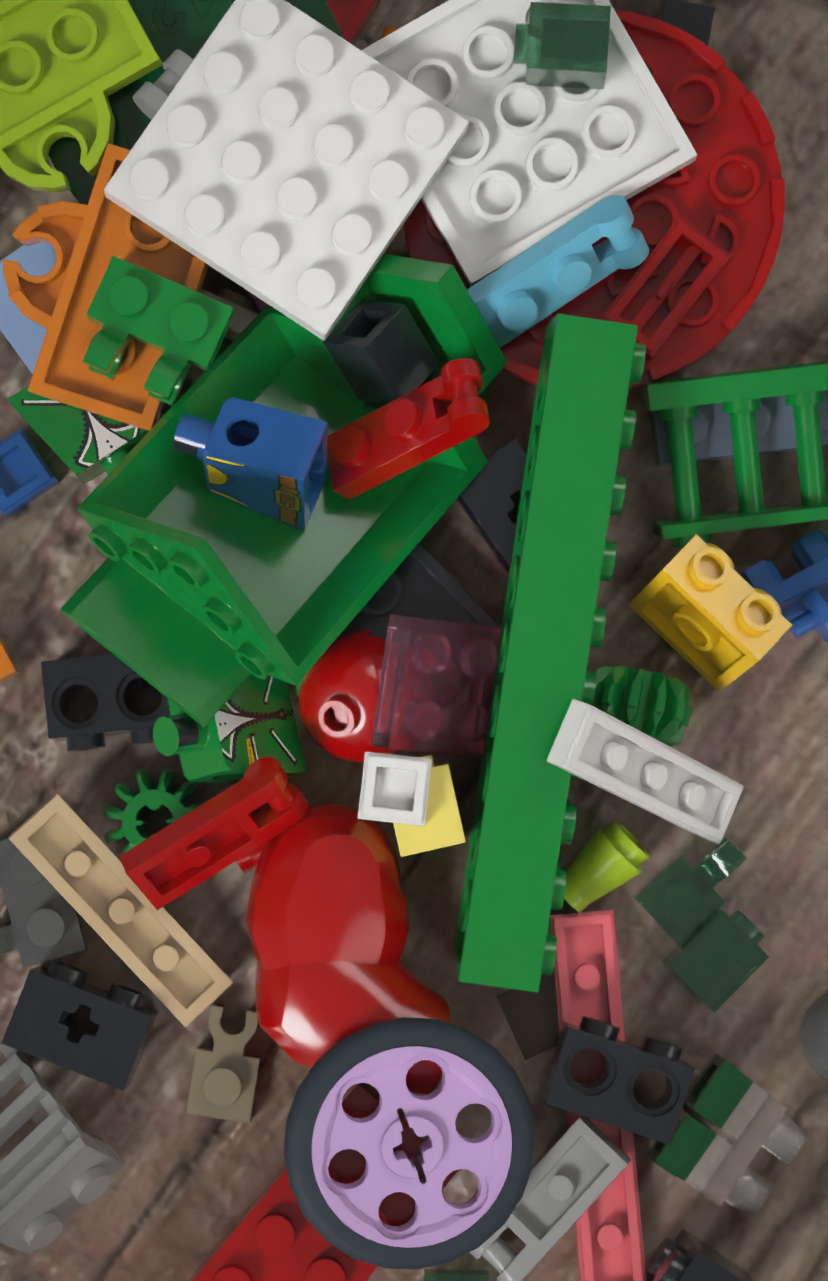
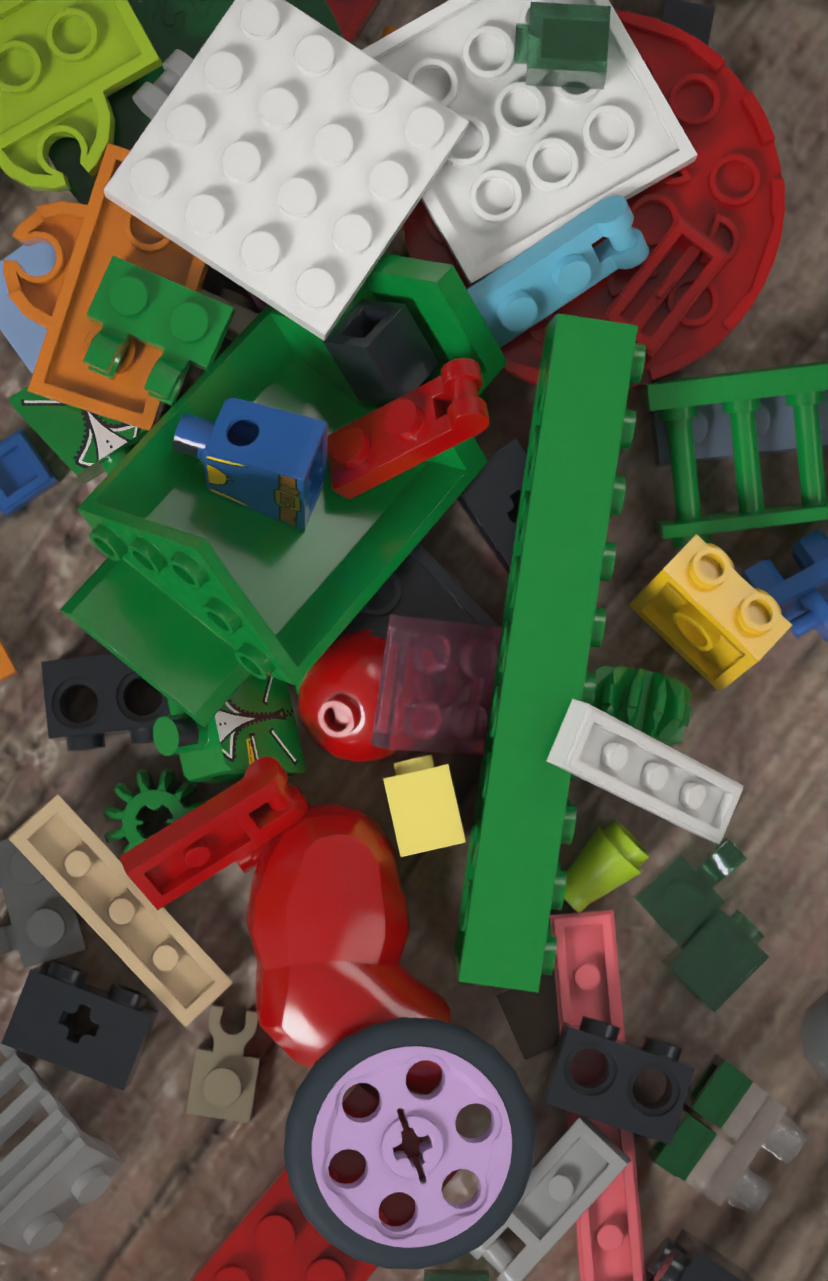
white tile [358,752,432,826] -> none

